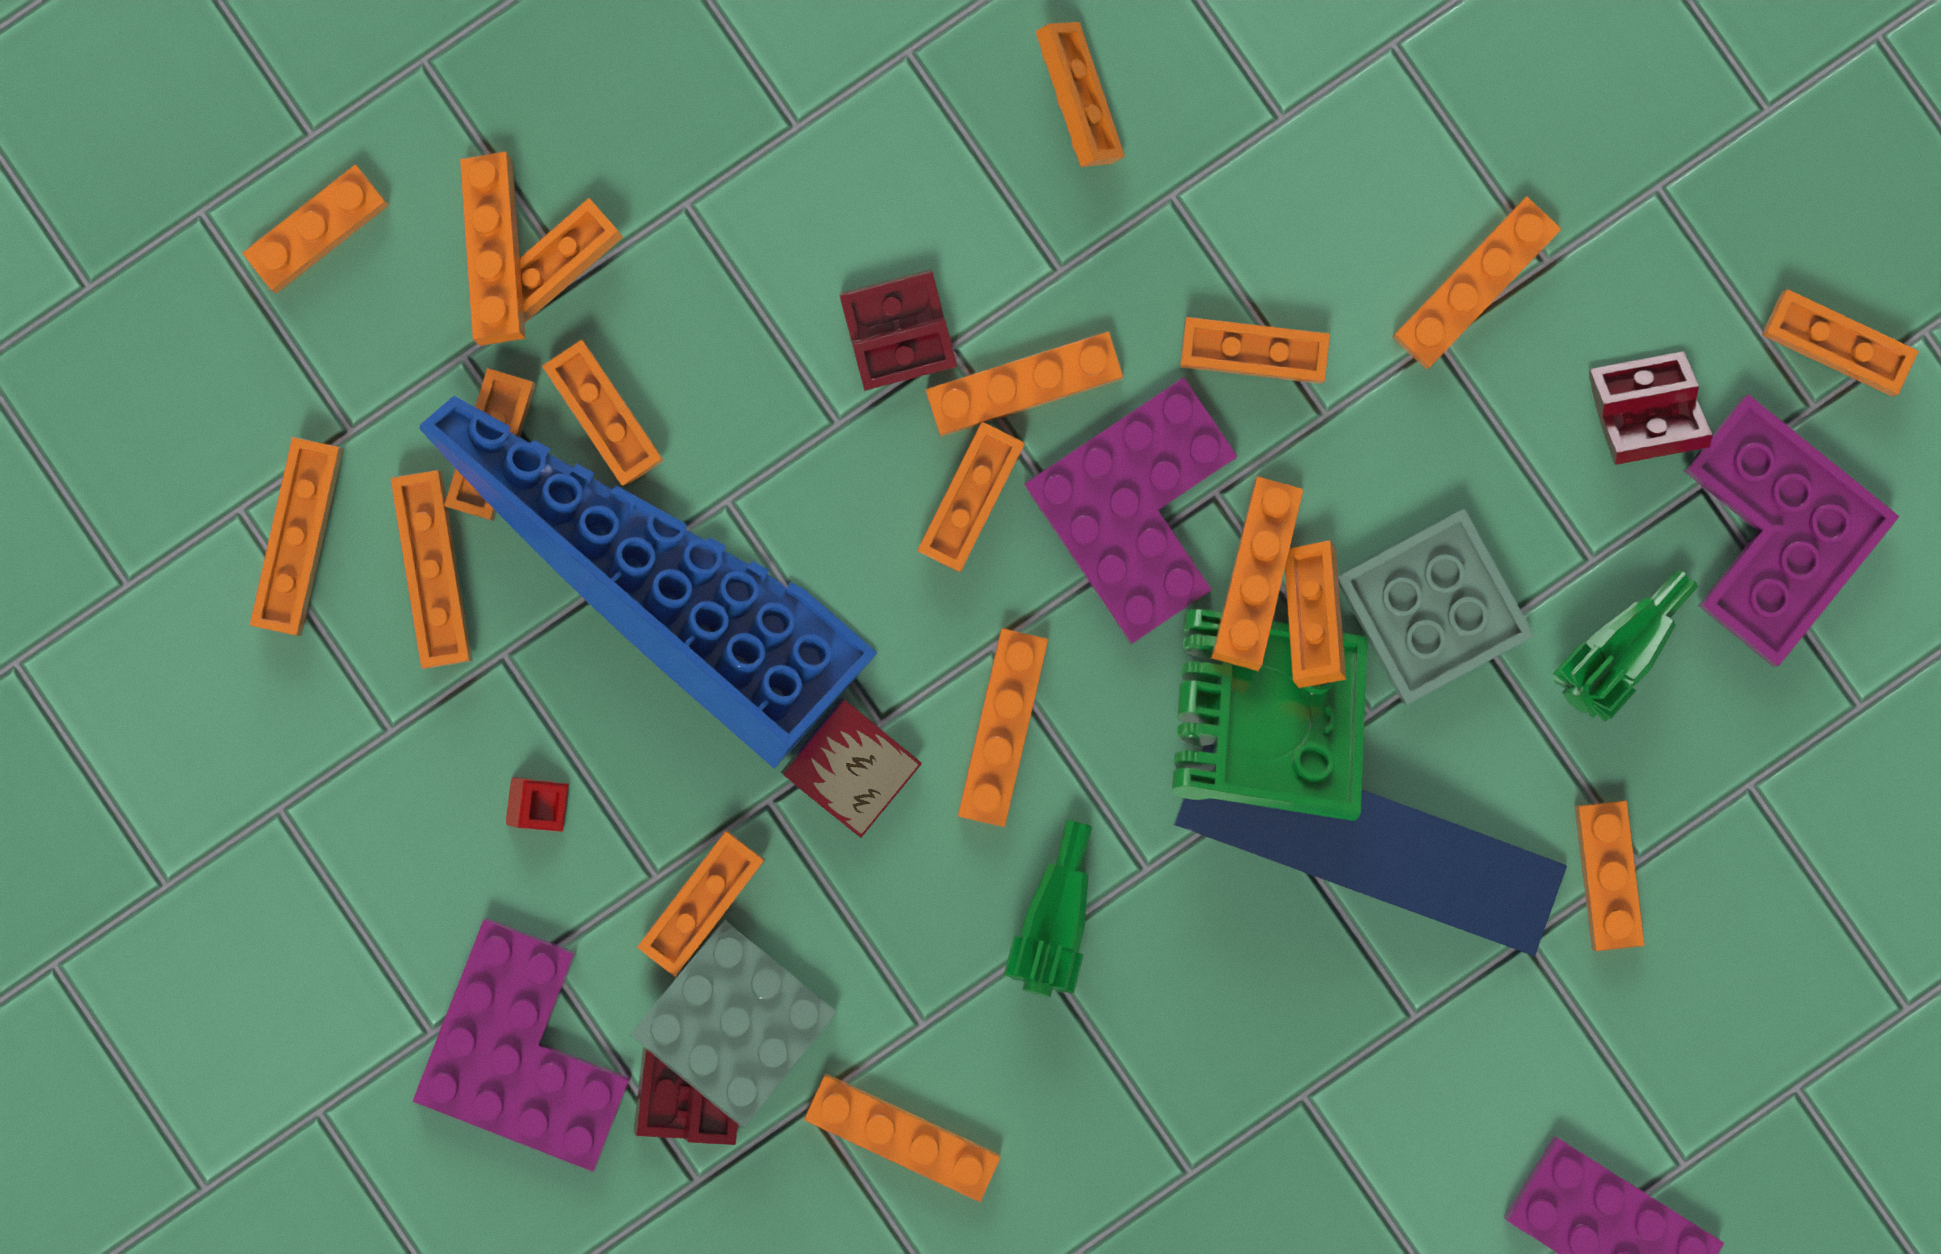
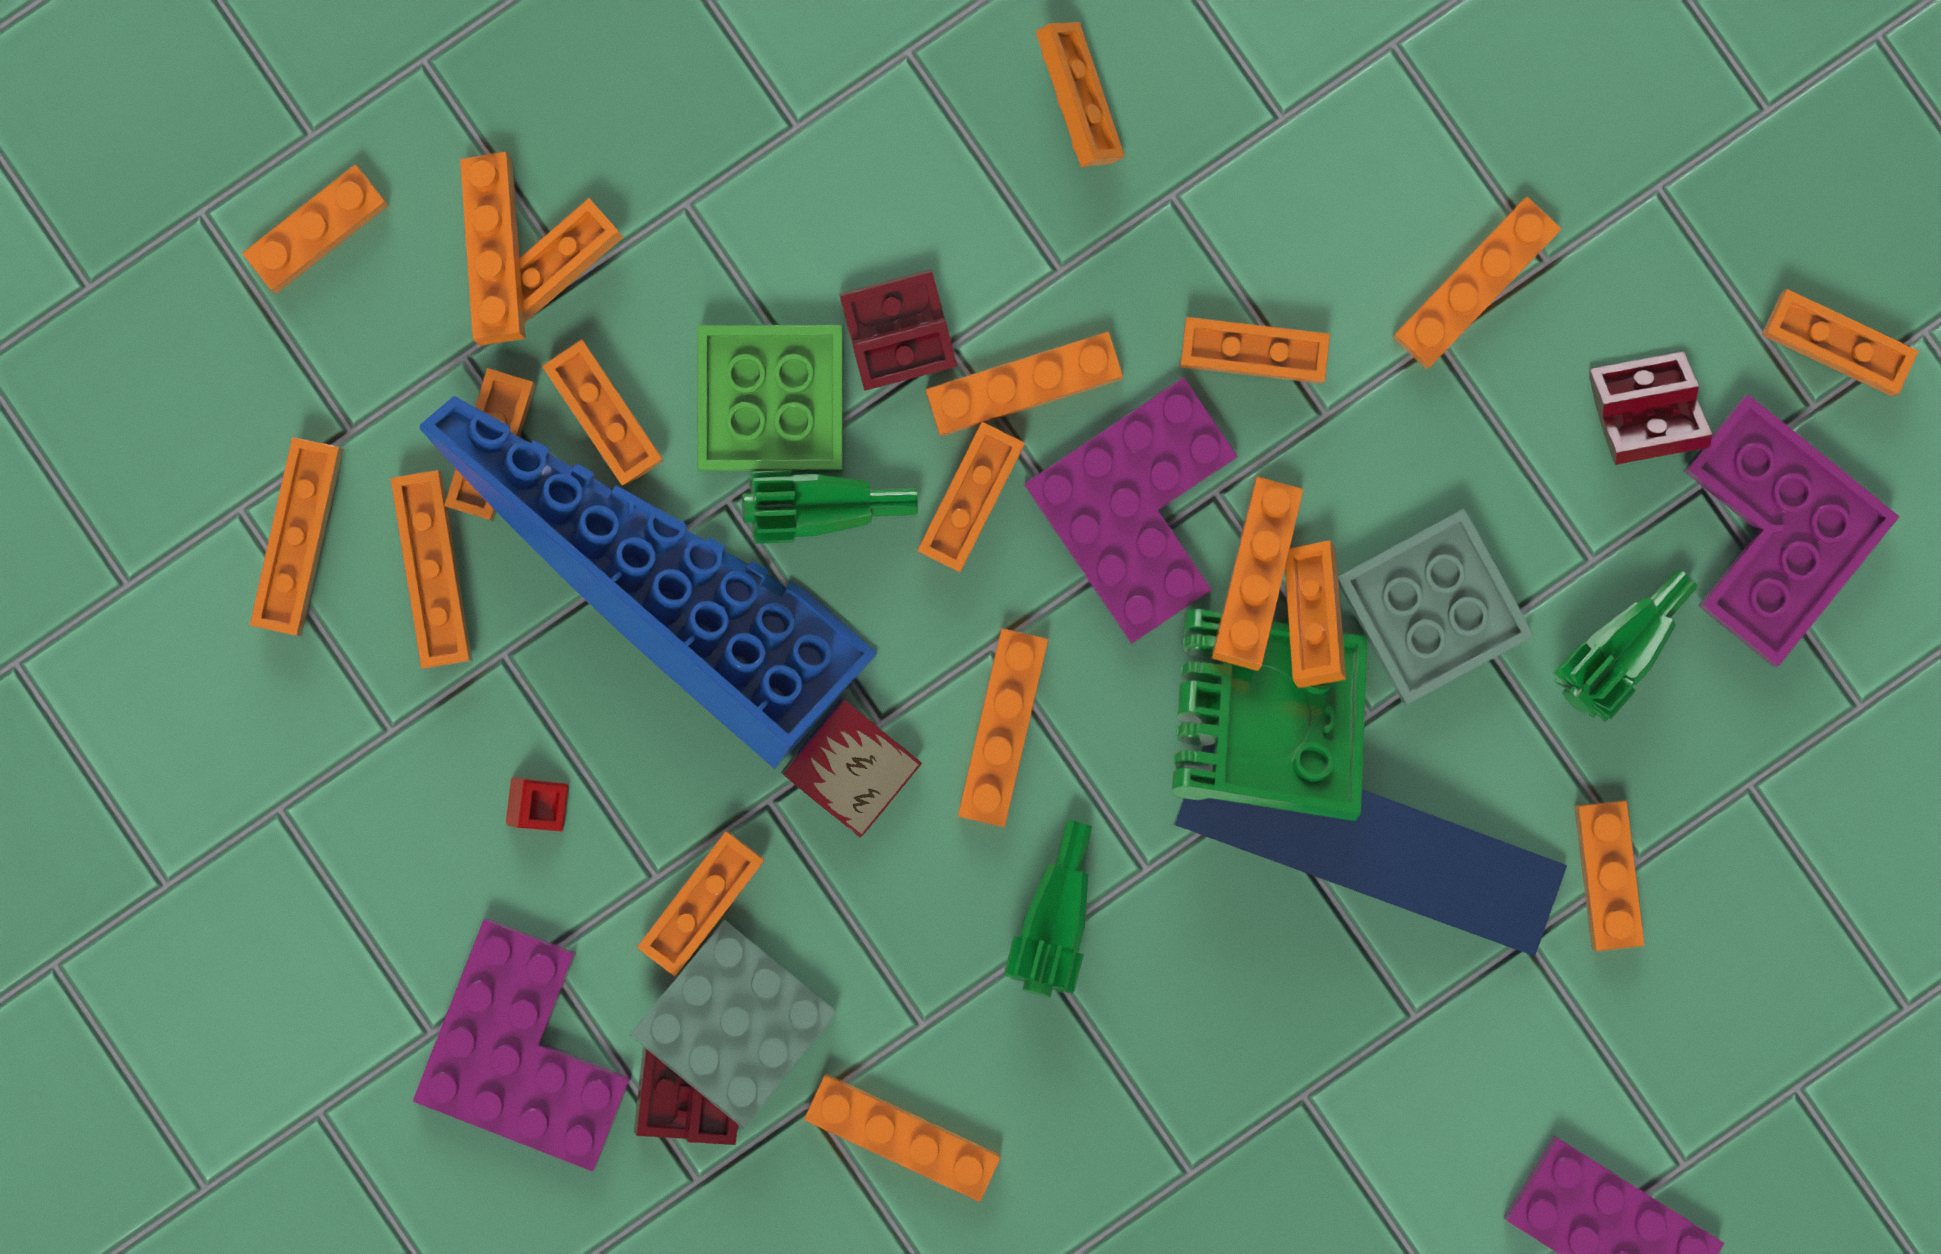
none -> bright green plate [697,325,843,472]
none -> green piece [742,470,918,544]

